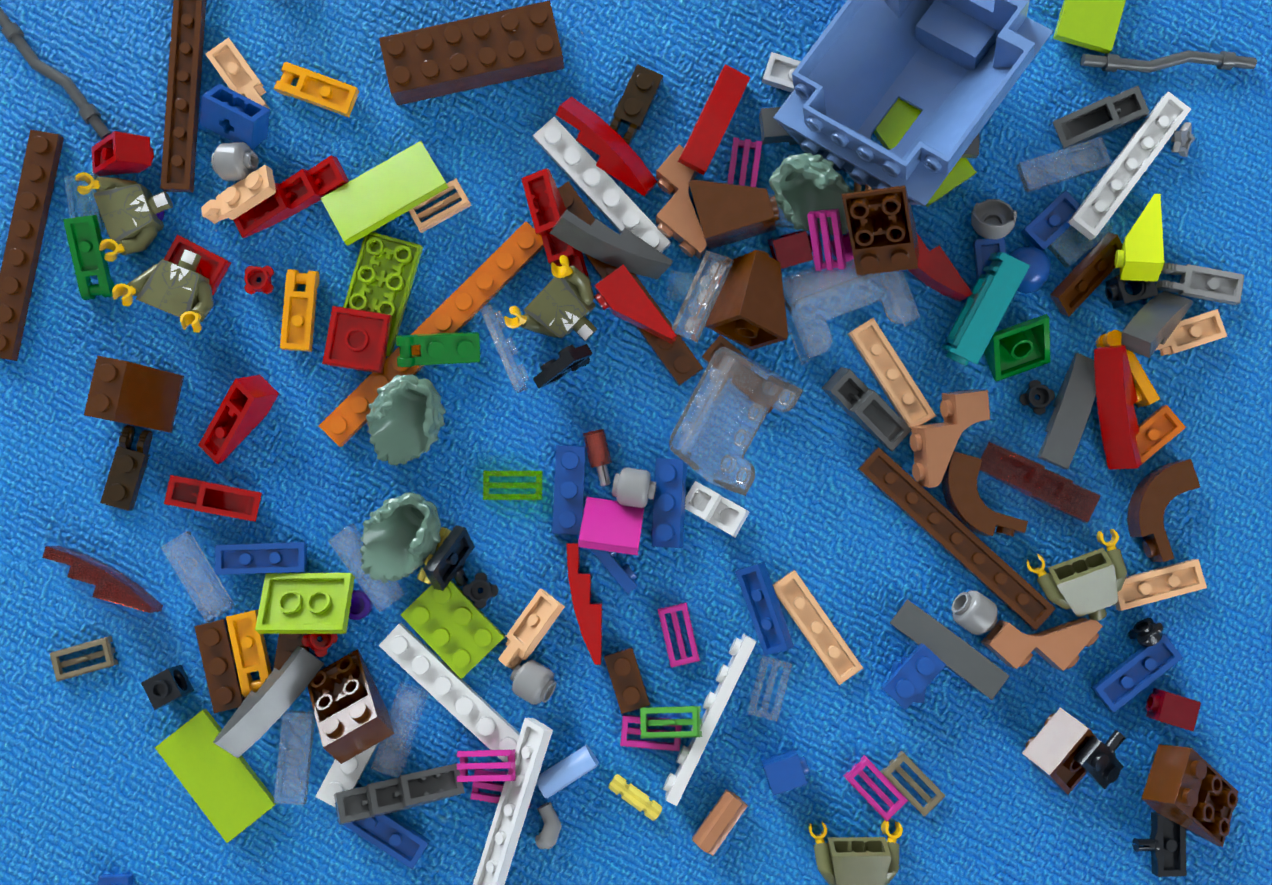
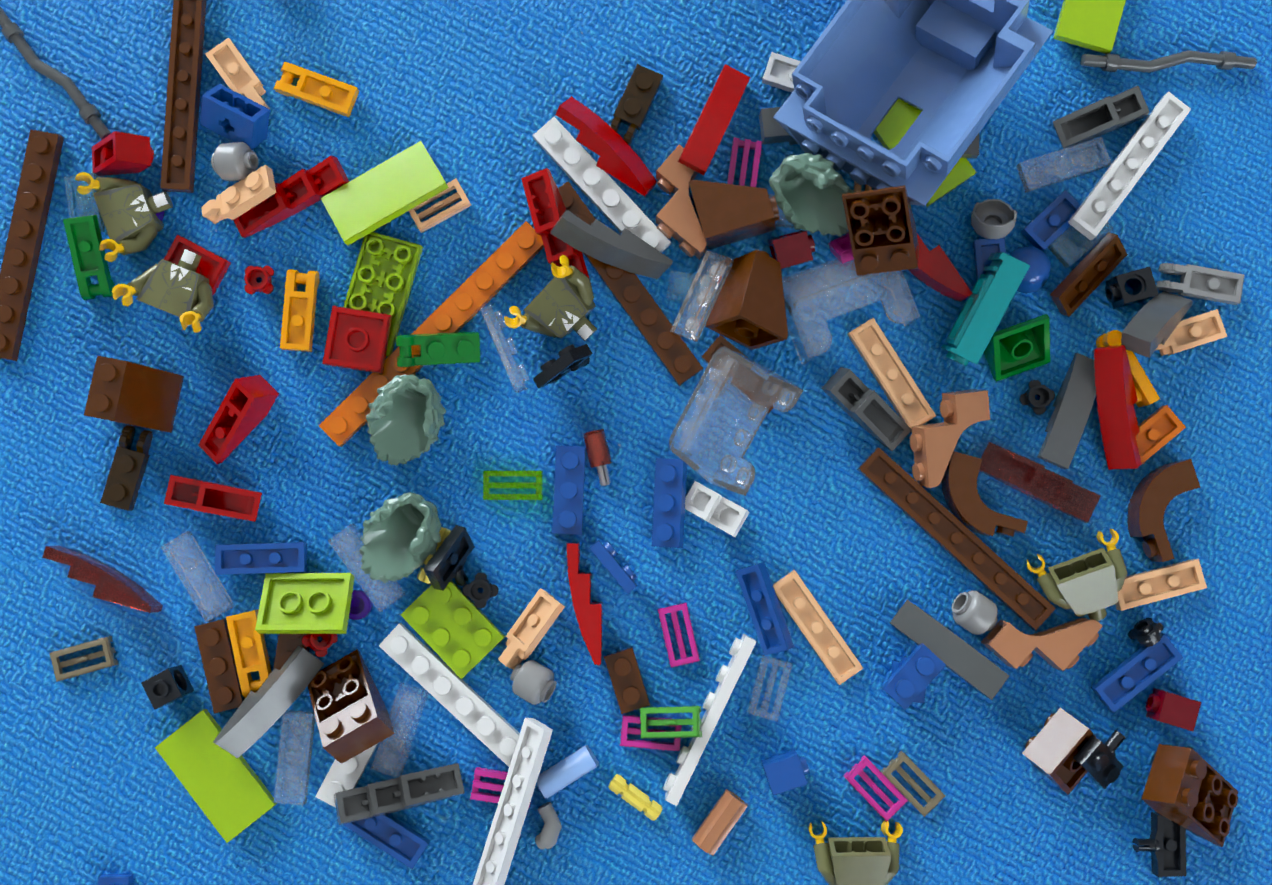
reddish brown brick [379,0,565,105] -> none
dark pink tile [457,749,516,782] -> none
dark pink tile [578,497,644,556] -> none
red slope [594,264,677,344] -> none
light grey head [612,467,657,508] -> none
dark pink tile [807,209,847,271] -> none
neon yellow slope [1114,194,1164,282] -> none
light grey piece [1171,122,1195,157] -> none

